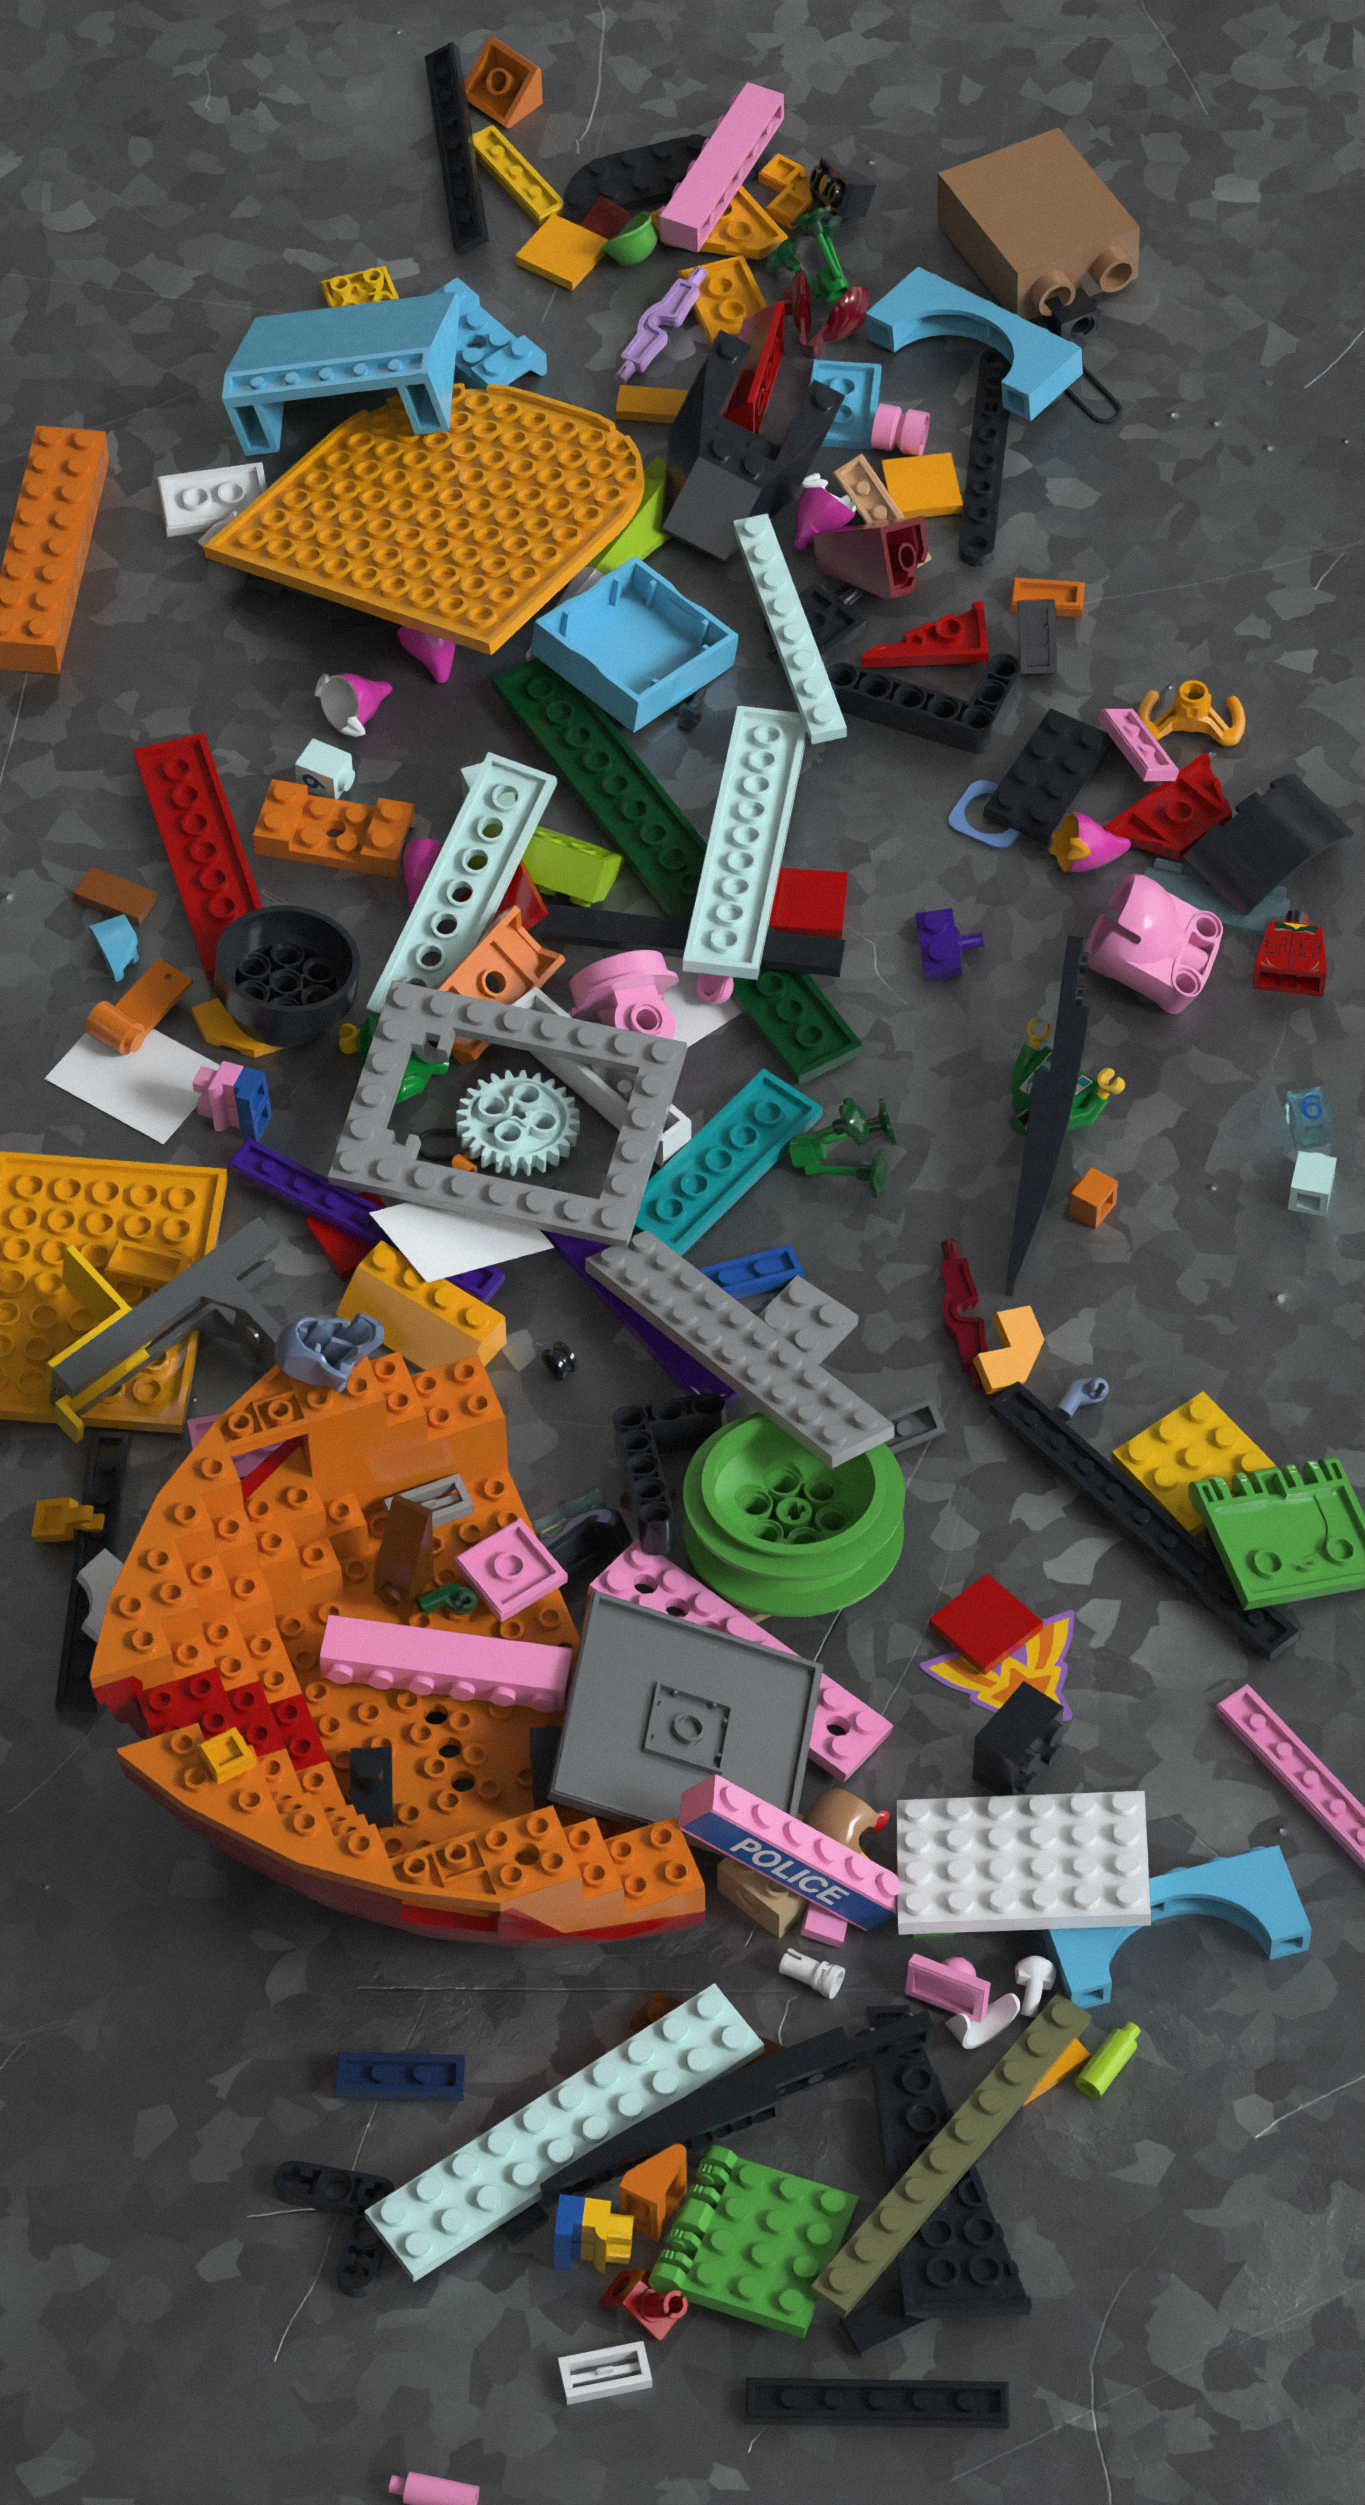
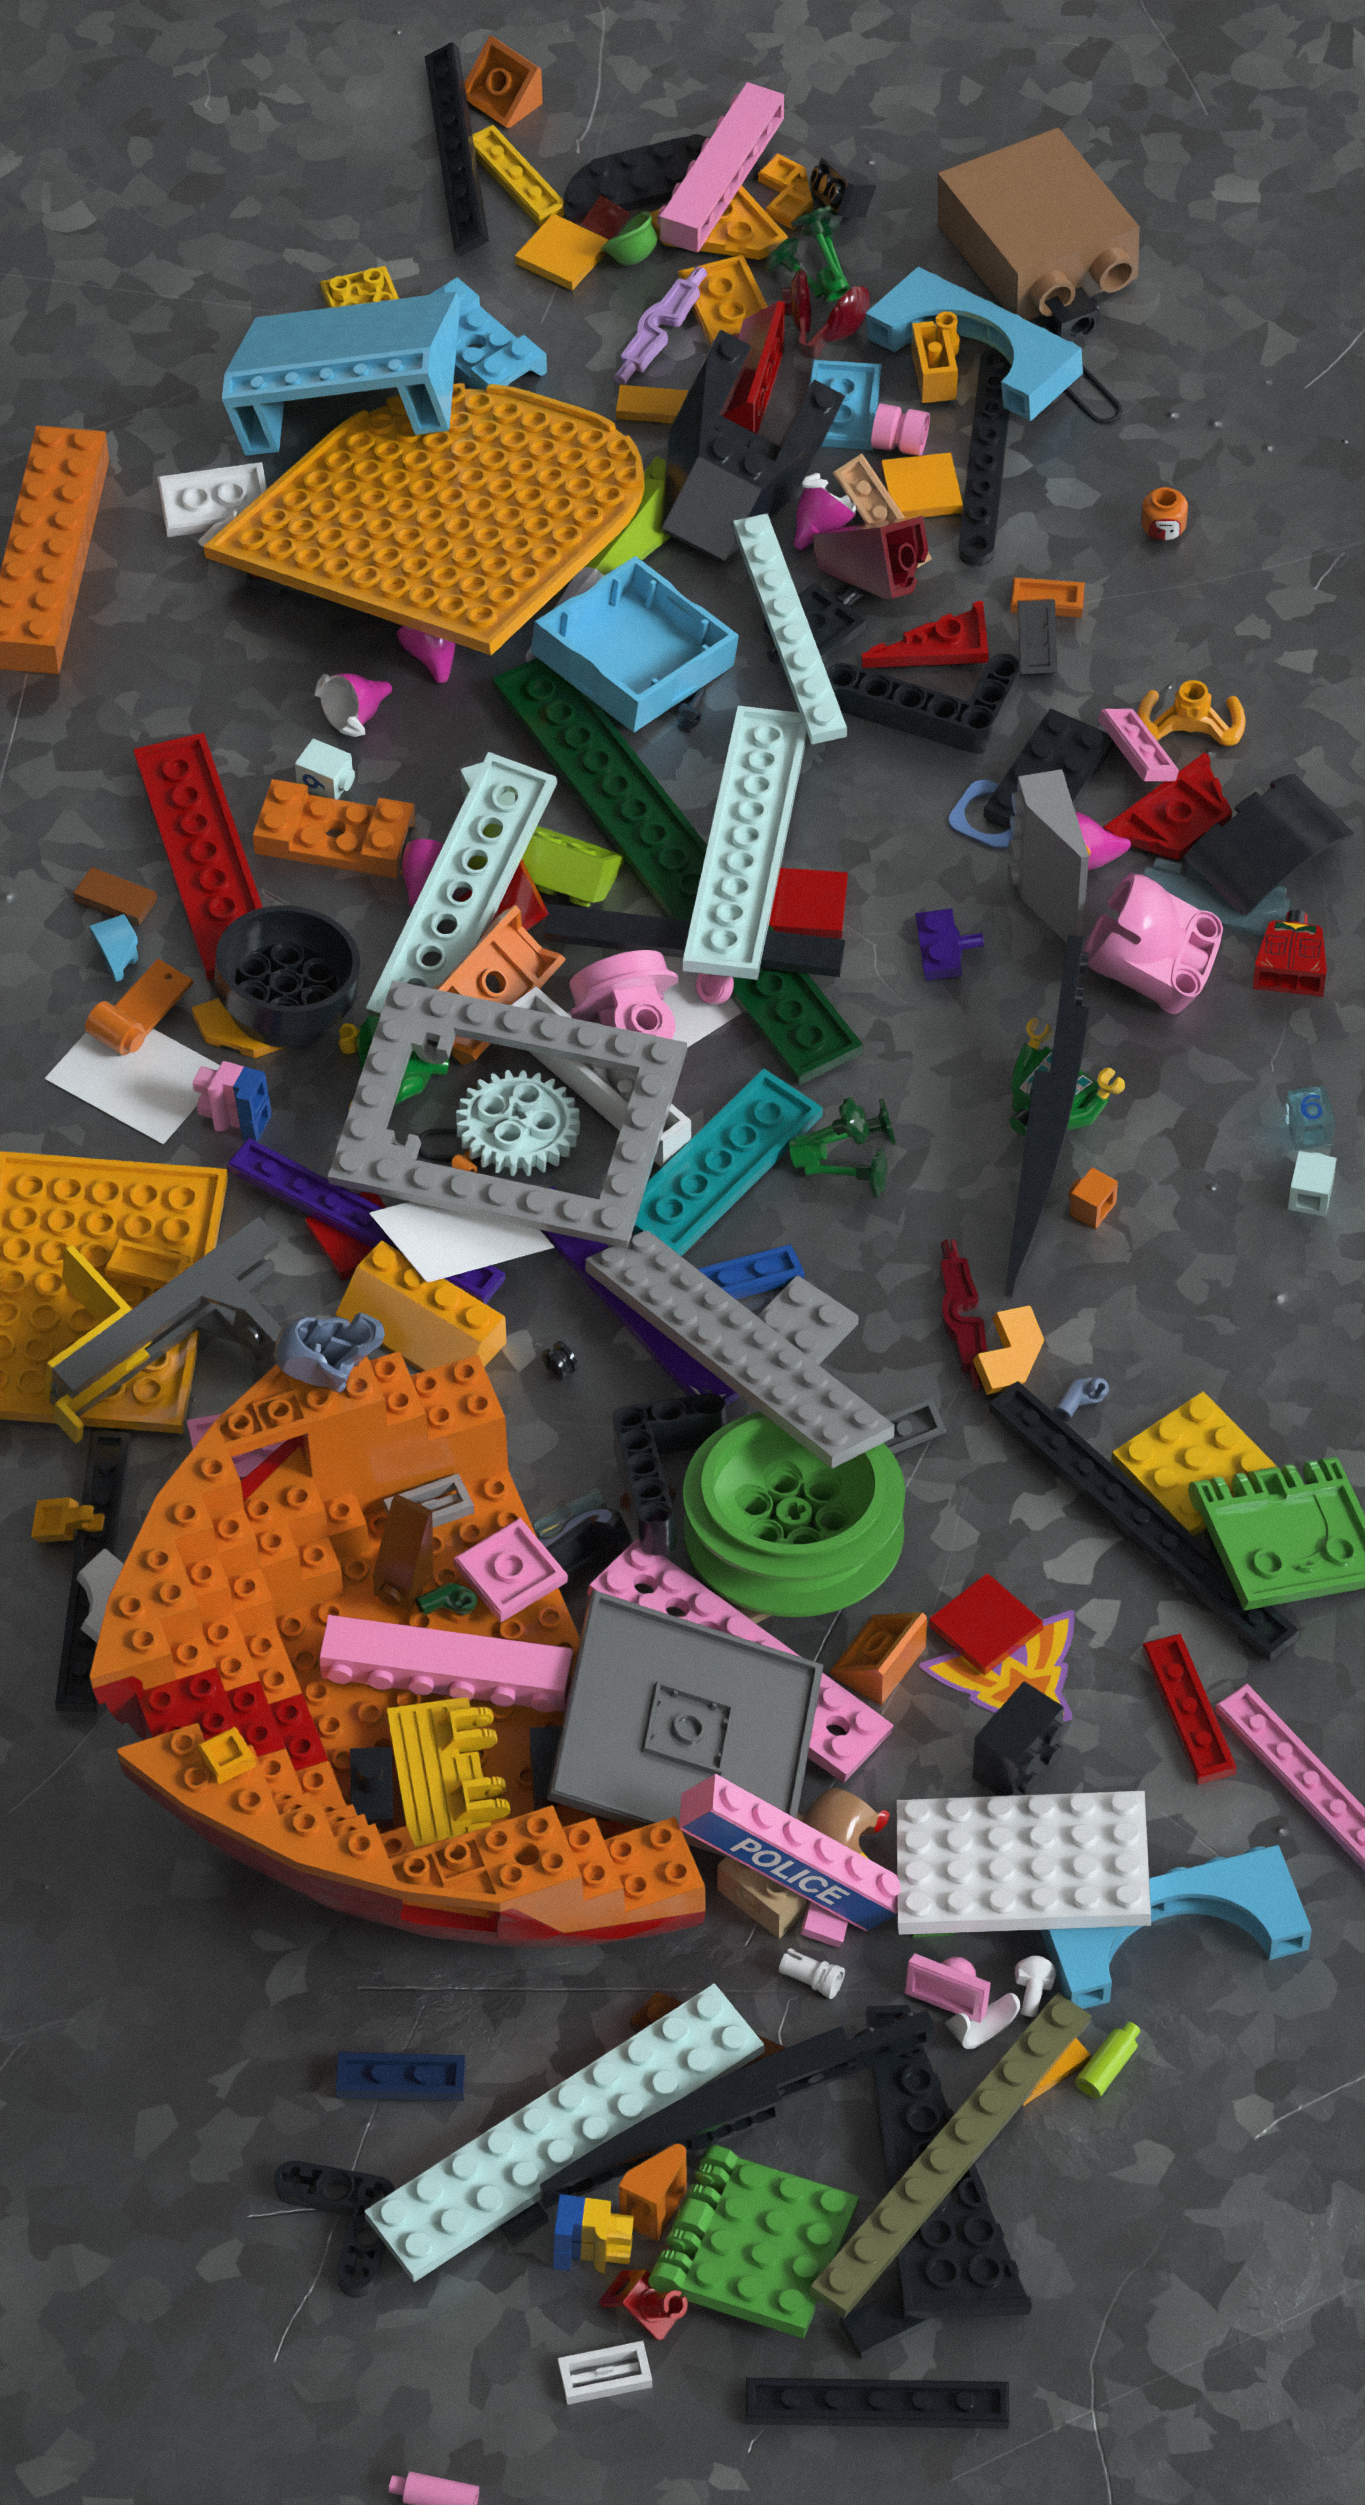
none -> yellow hinge [387,1697,511,1848]
none -> orange slope [829,1612,927,1705]
none -> light orange hinge [911,311,960,403]
none -> light grey slope [1008,769,1089,943]
none -> orange head [1141,487,1188,541]
none -> red tile [1142,1633,1237,1785]

